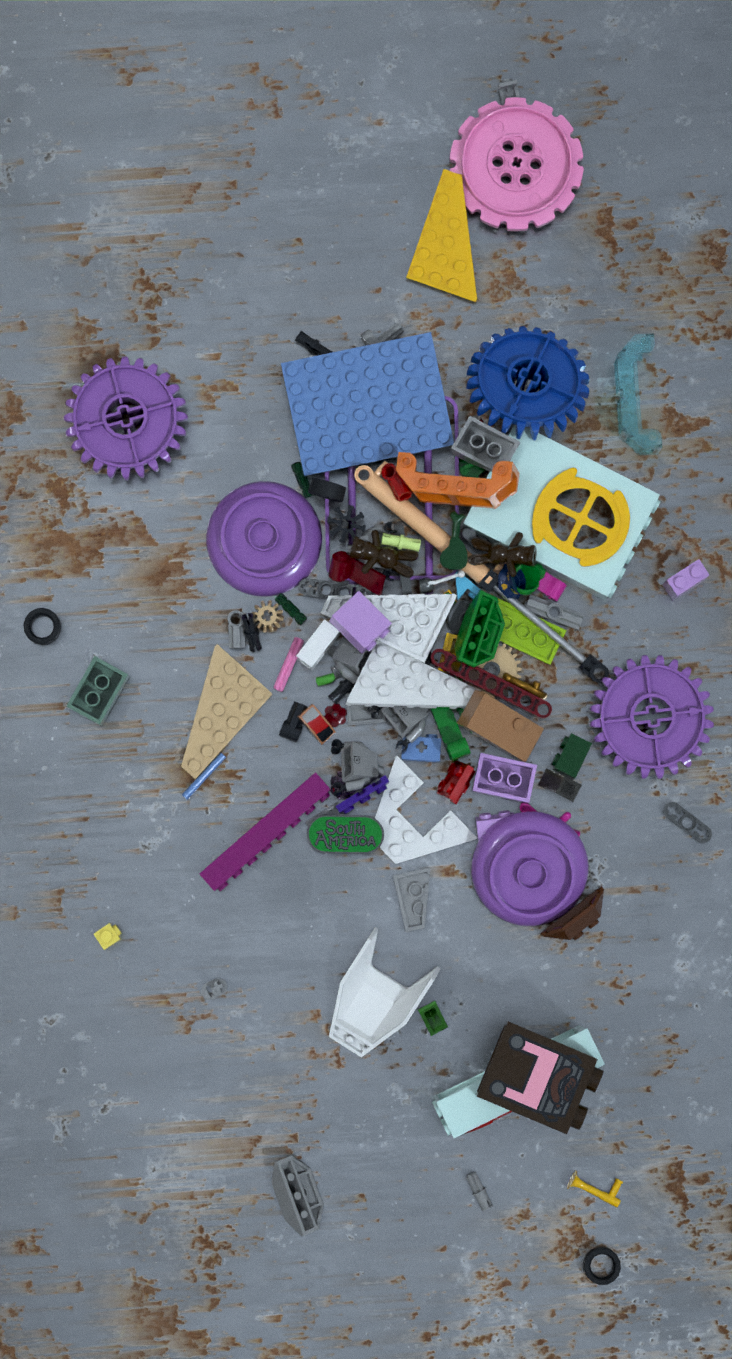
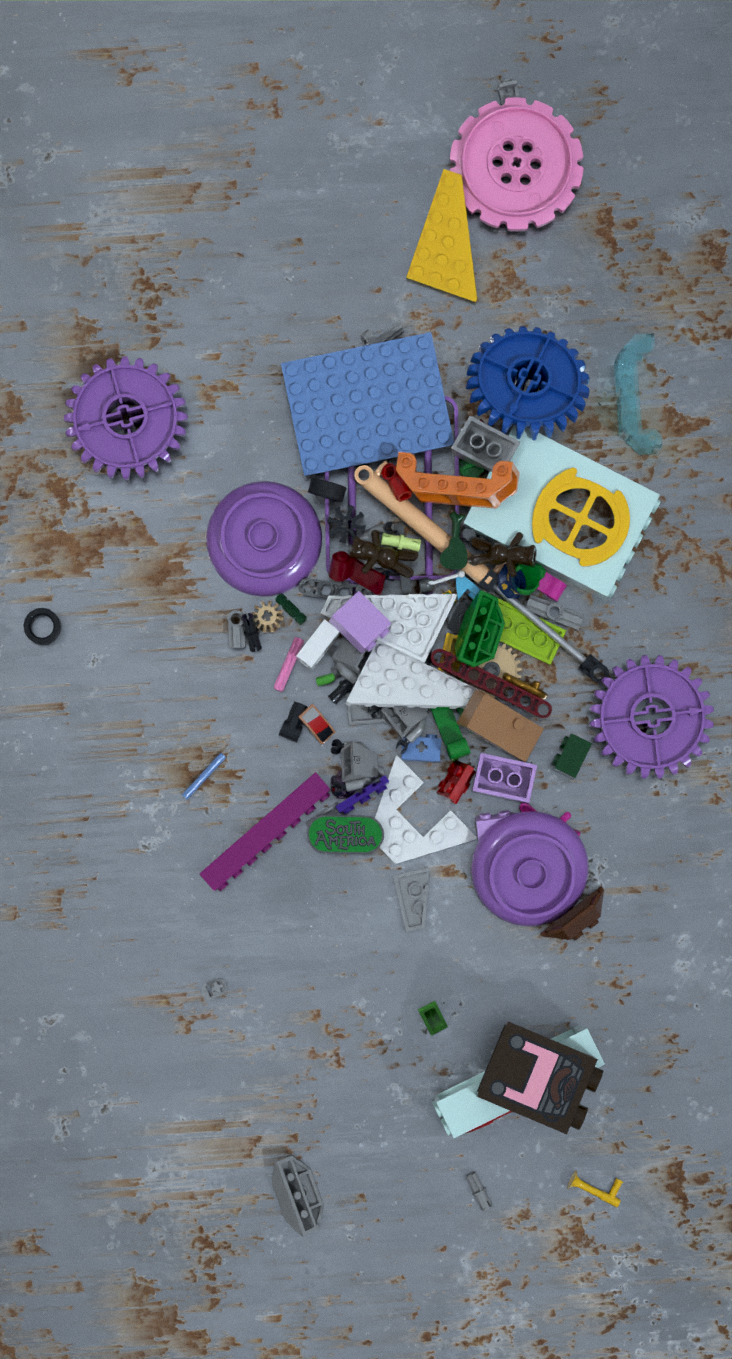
sand green brick [66,656,130,726] -> none
light yellow brick [94,923,122,950] -> none
tan wing [181,644,273,780] -> none
clear green axle [291,462,313,498] -> none
black pin [295,331,333,356] -> none
dark red plant [324,704,347,727] -> none
white windscreen [329,927,441,1057] -> none
clear smoke slope [538,768,582,803] -> none
black tyre [583,1247,621,1285] -> none
lavender brick [663,559,709,601] -> none
dark grey beam [663,802,712,843] -> none

